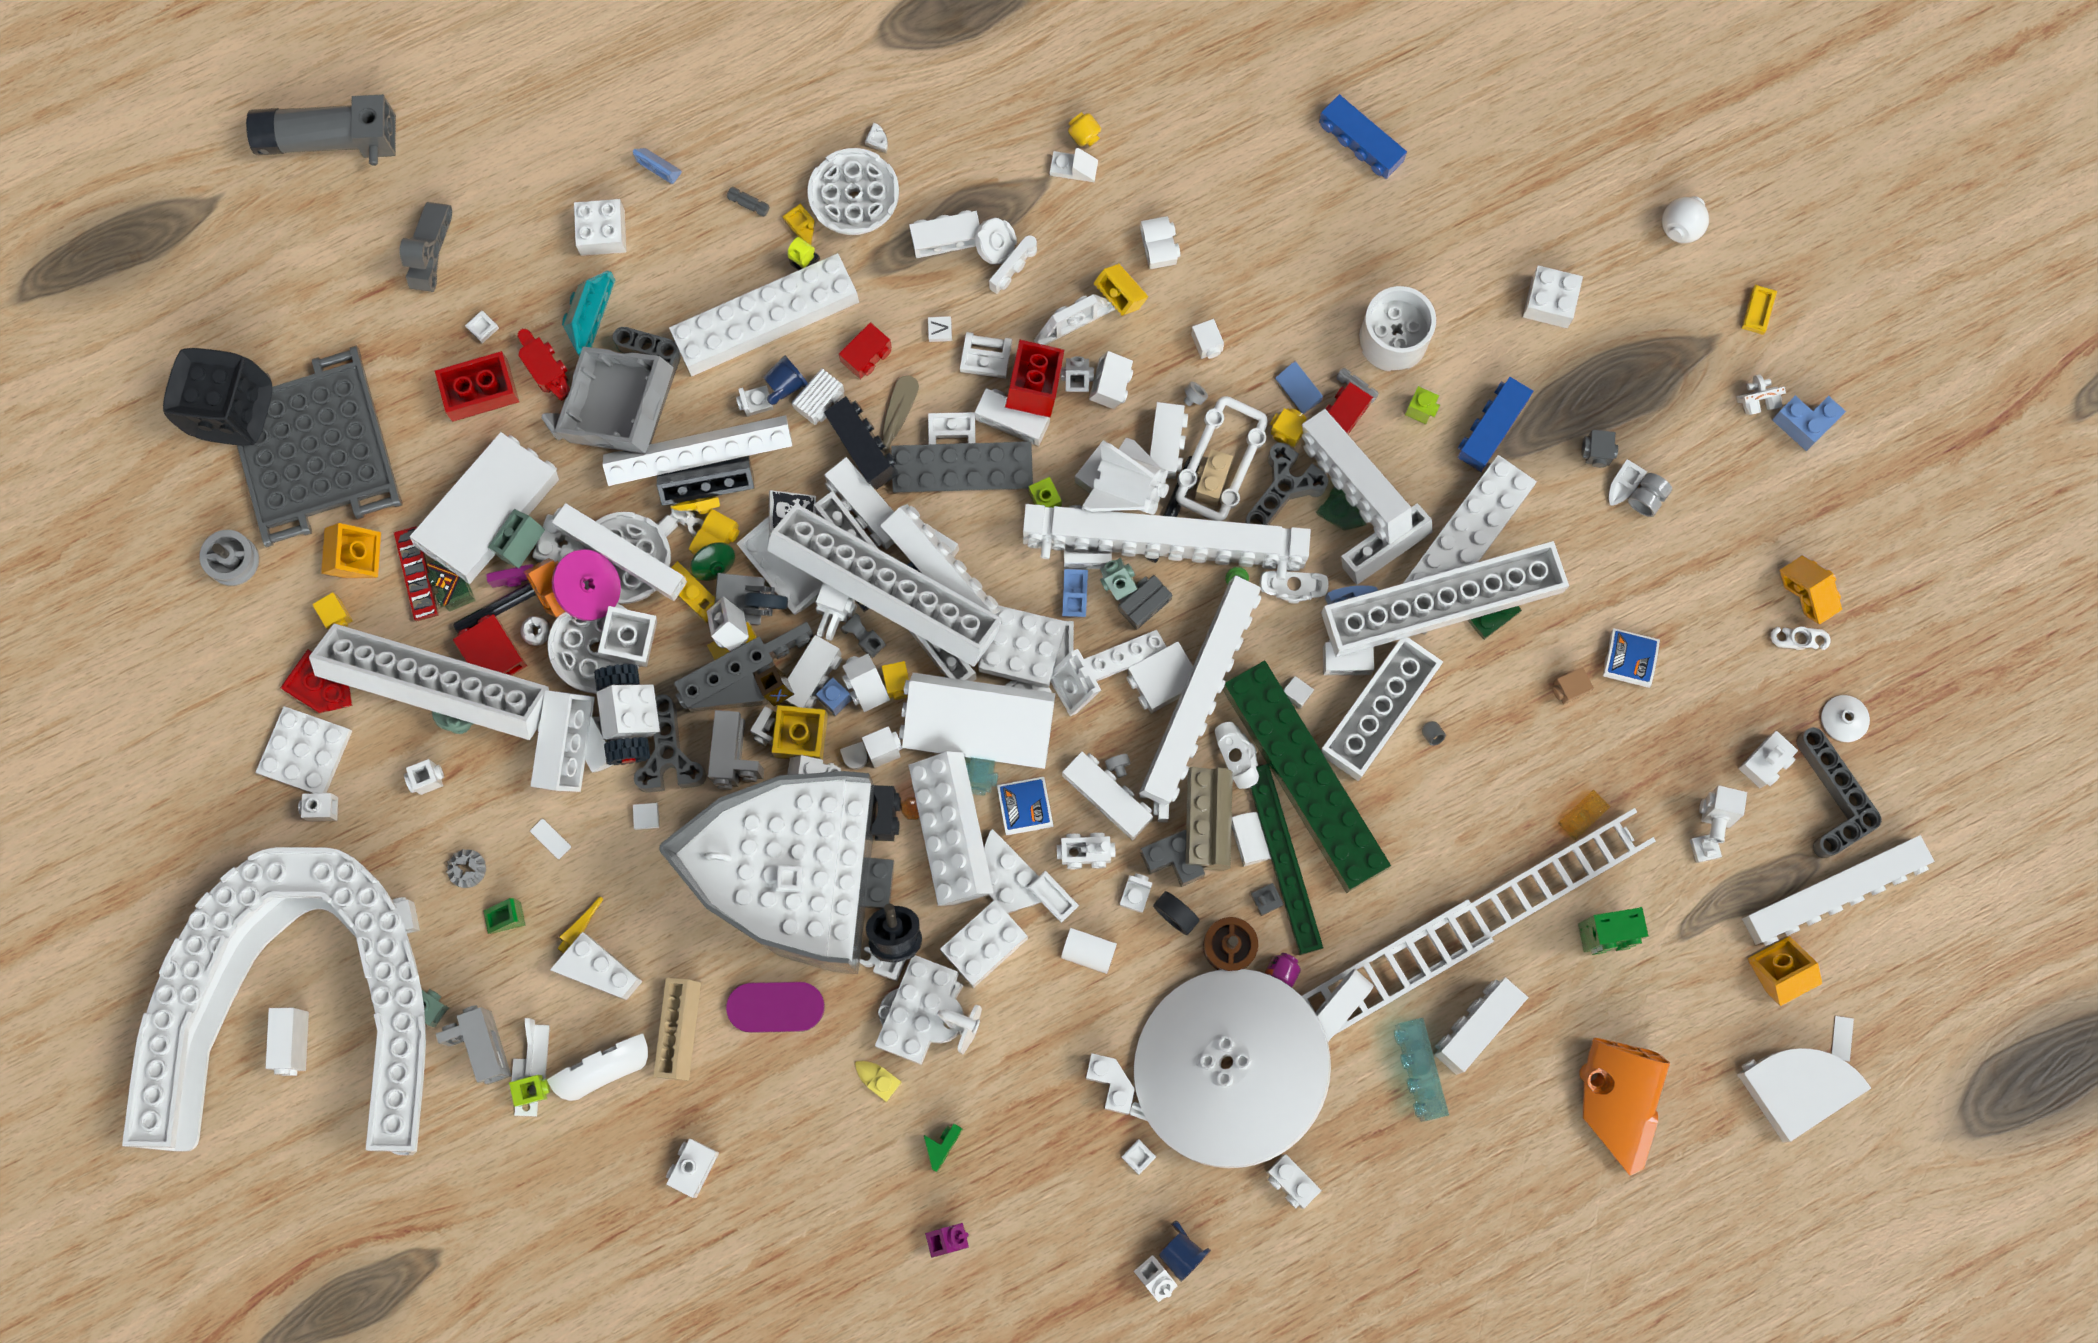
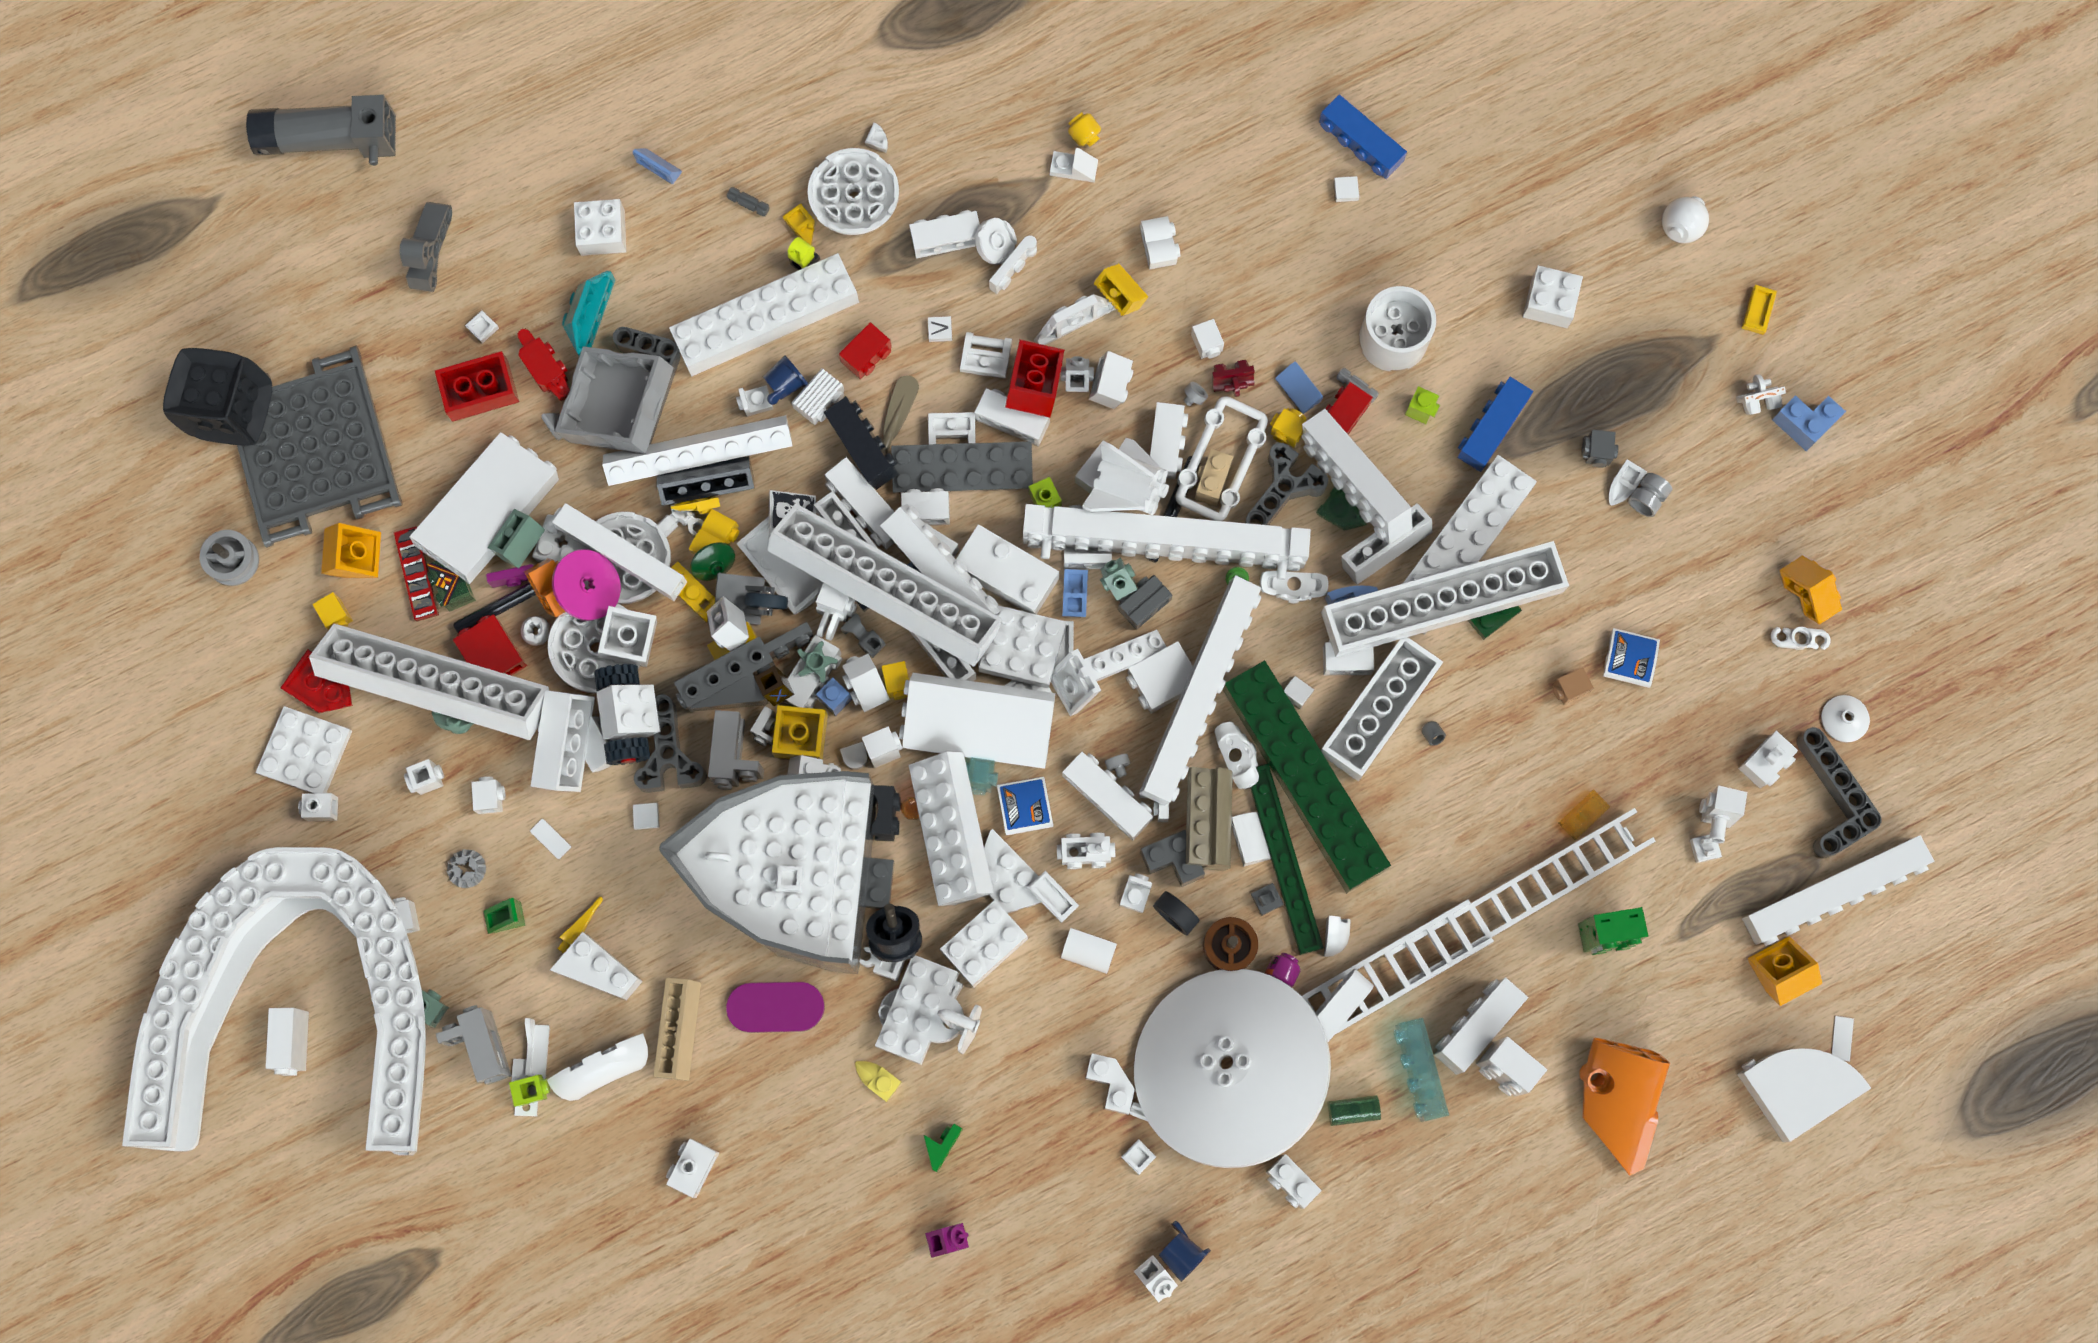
none -> white brick [472,777,506,814]
none -> sand green animal [798,641,838,683]
none -> white brick [901,488,950,525]
none -> white brick [956,524,1059,615]
none -> dark red hips [1212,360,1255,397]
none -> white brick [1324,916,1351,957]
none -> clear green brick [1327,1095,1381,1126]
none -> white tile [1334,176,1359,202]
none -> white brick [1476,1037,1547,1096]

